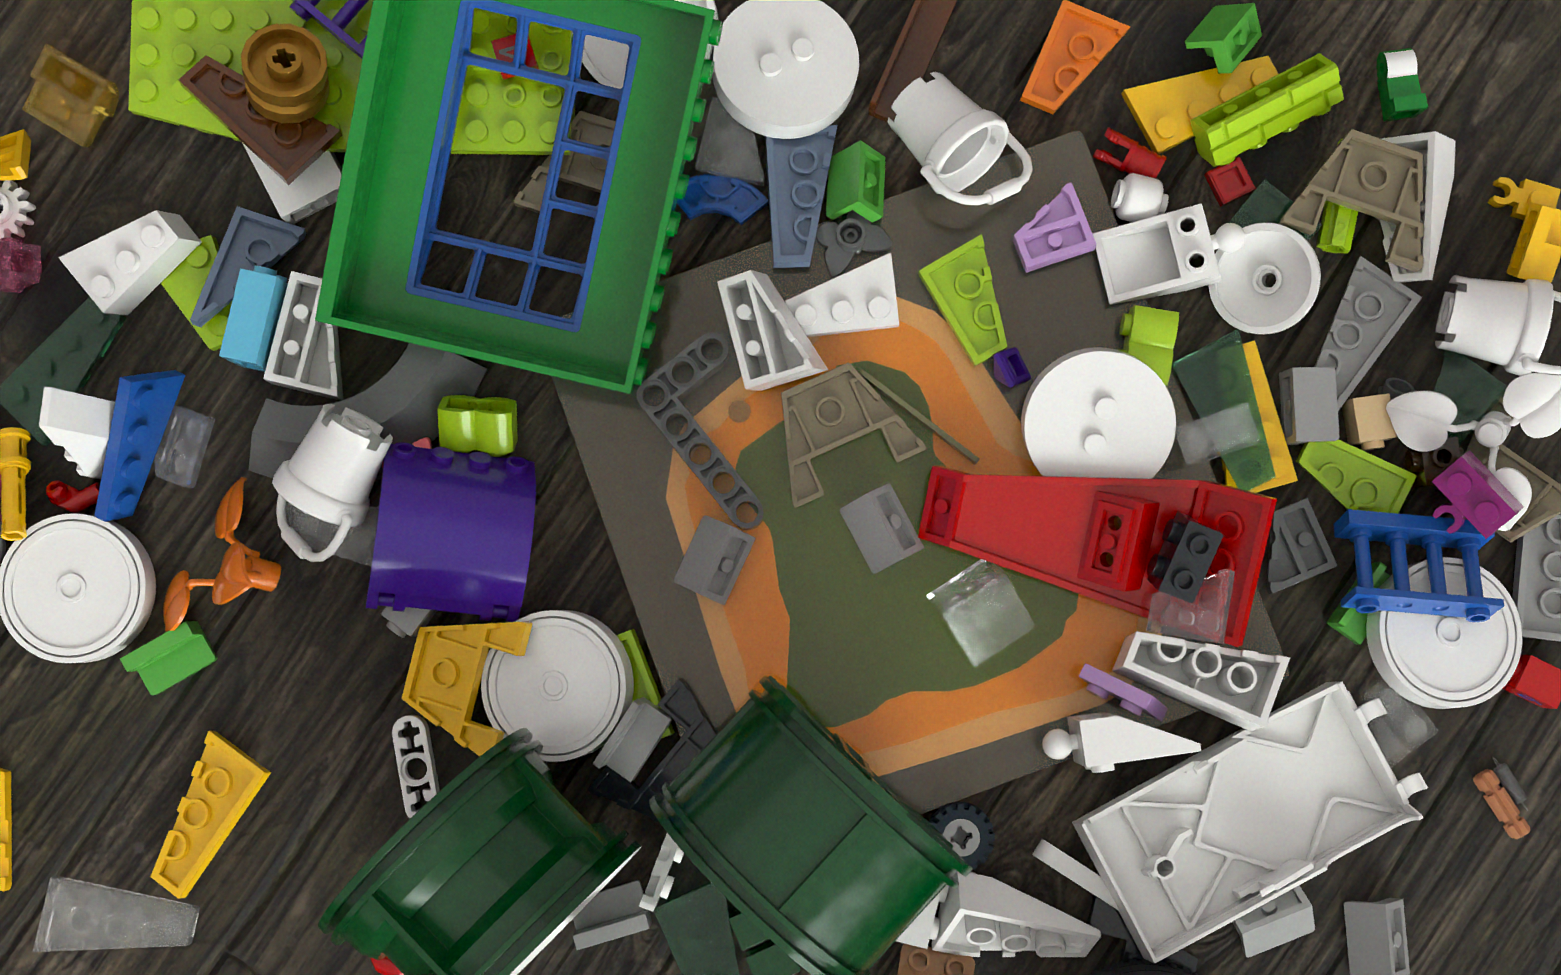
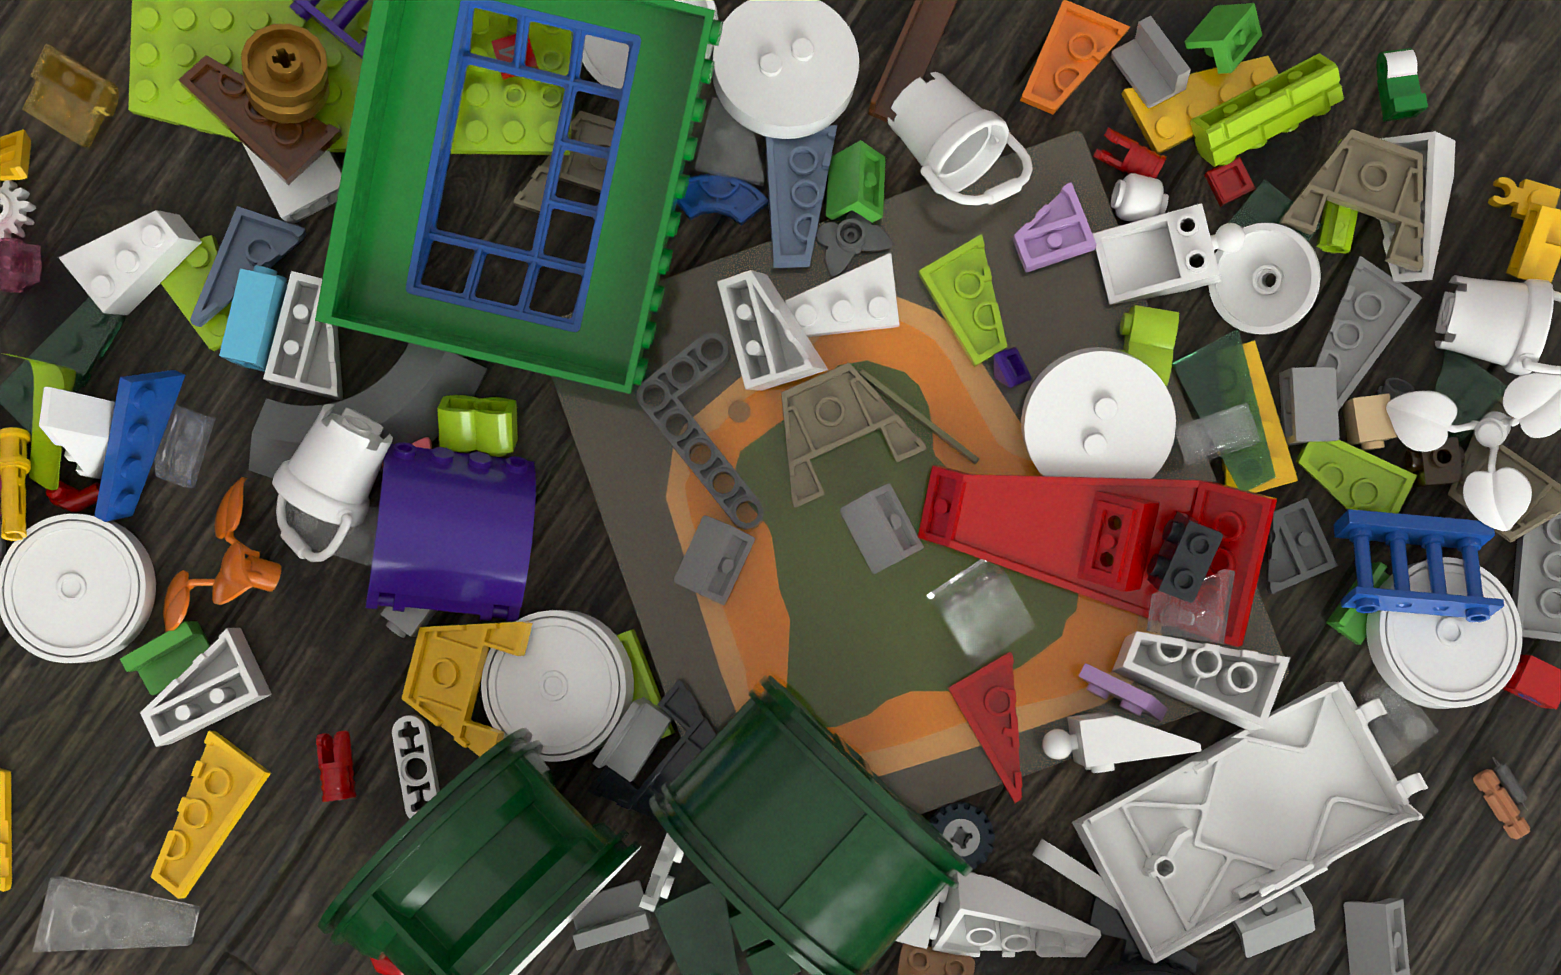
magenta brick [1432,450,1524,539] -> none
none -> lime piece [1,353,76,490]
none -> white wedge [140,628,272,747]
none -> red hinge [316,730,357,802]
none -> red wing [947,652,1022,803]
none -> light grey panel [1111,16,1191,108]

